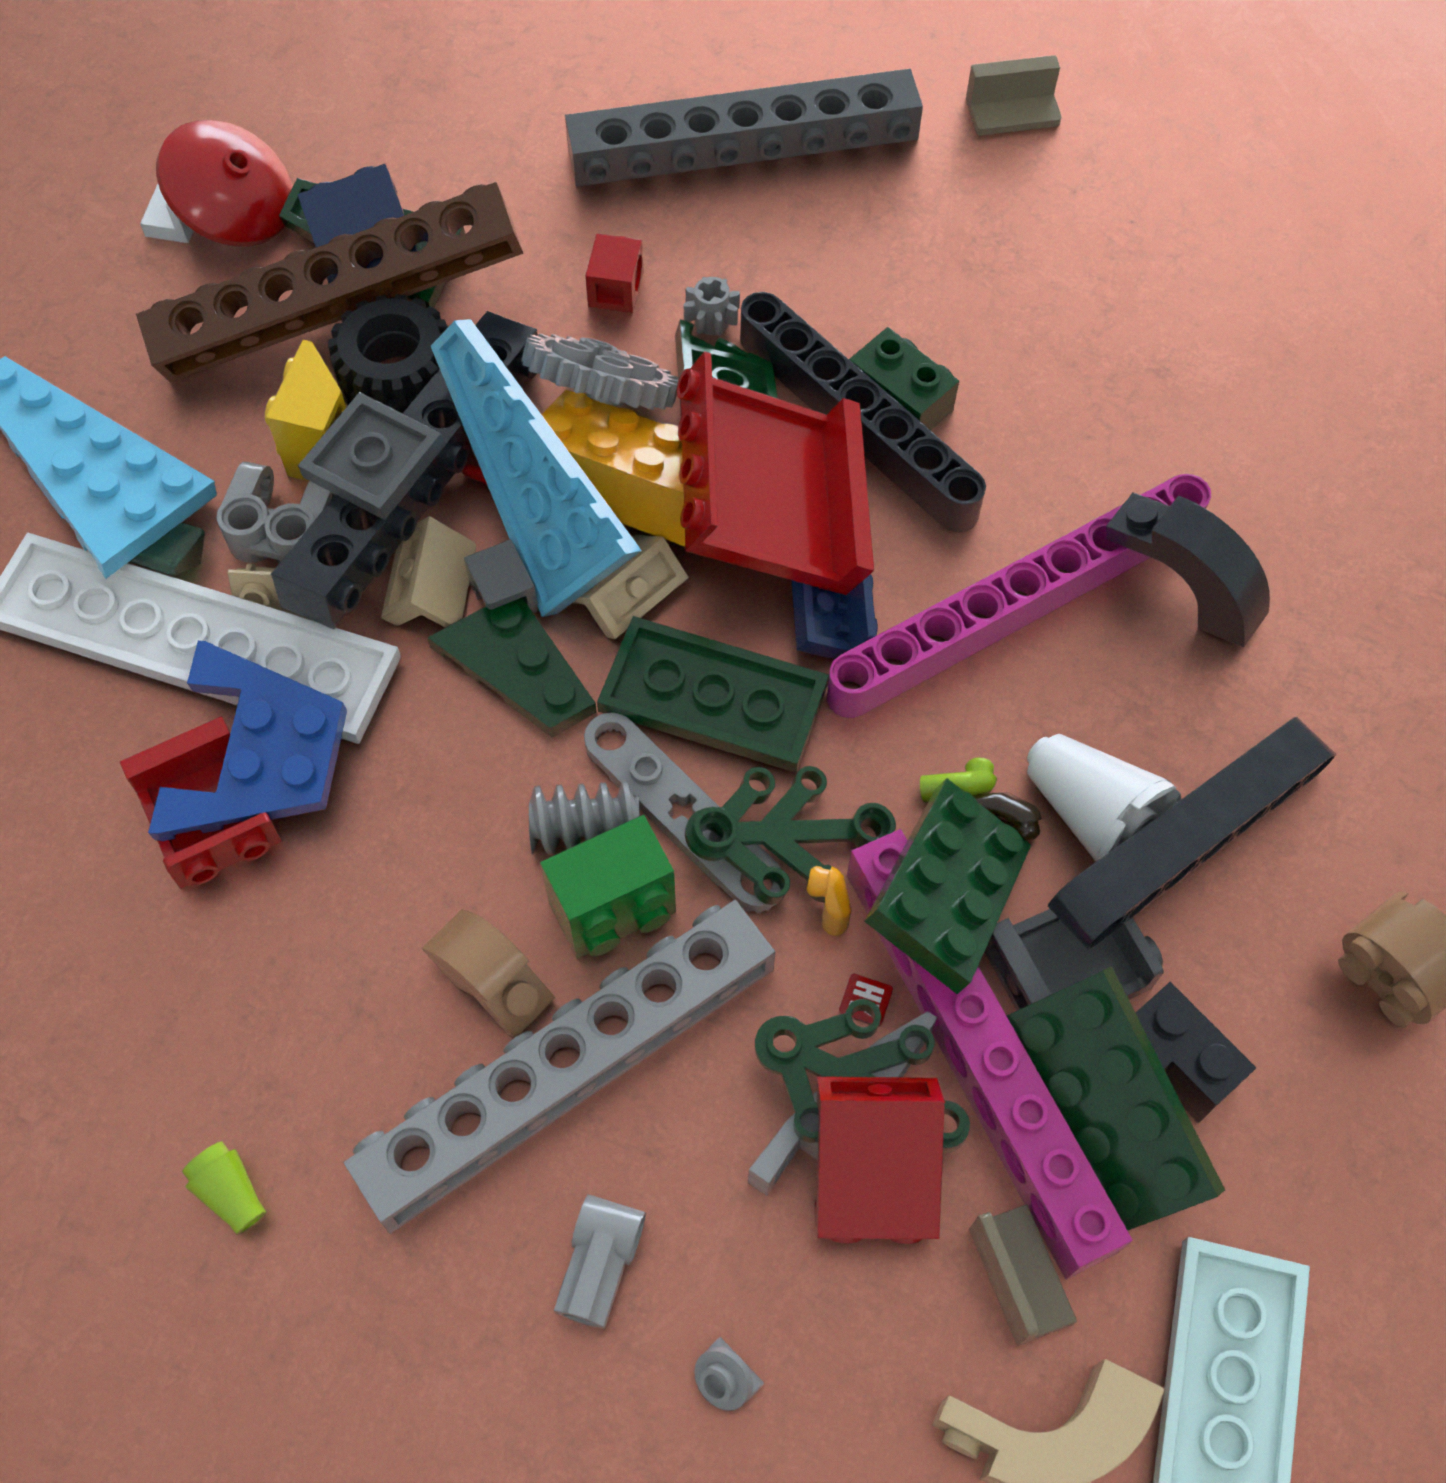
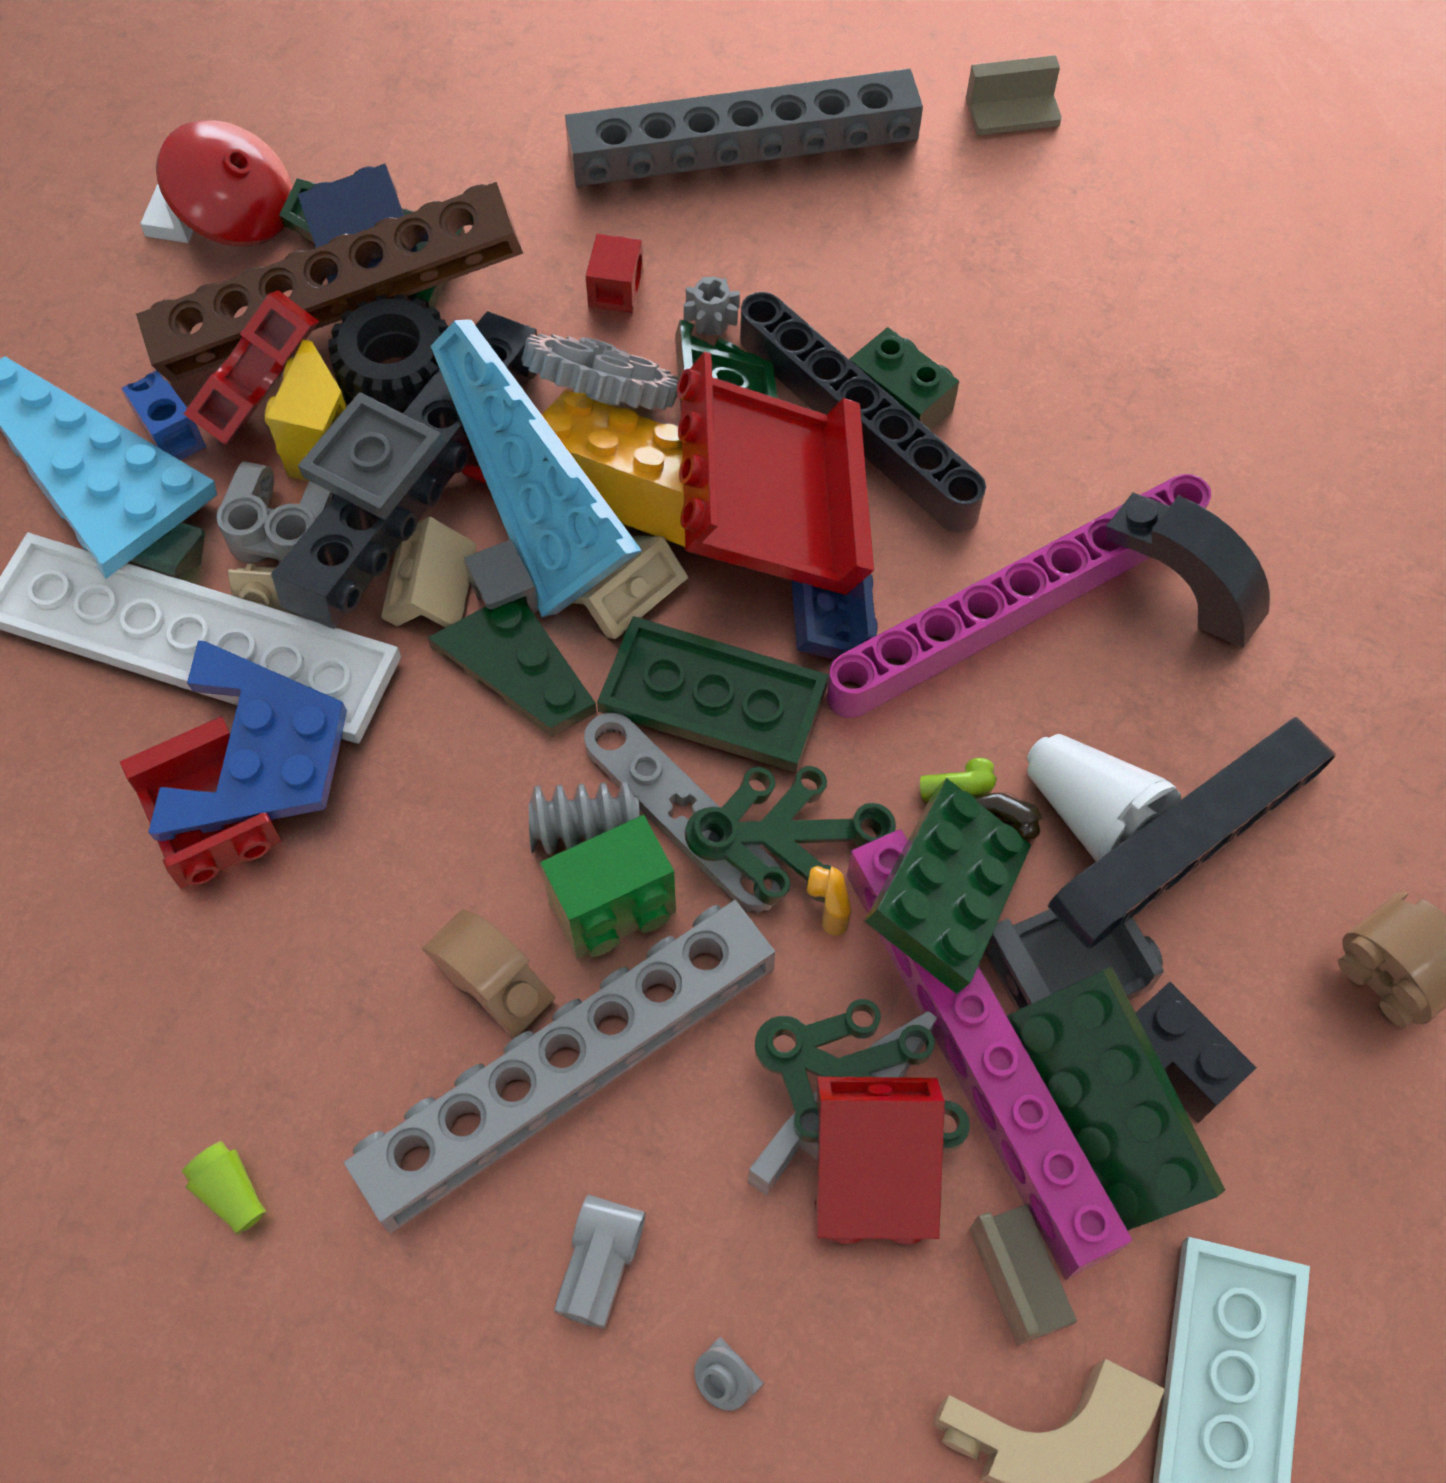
red sticker [839,973,893,1026] -> none
none -> blue leg [121,370,207,461]
none -> red arch [183,290,319,445]

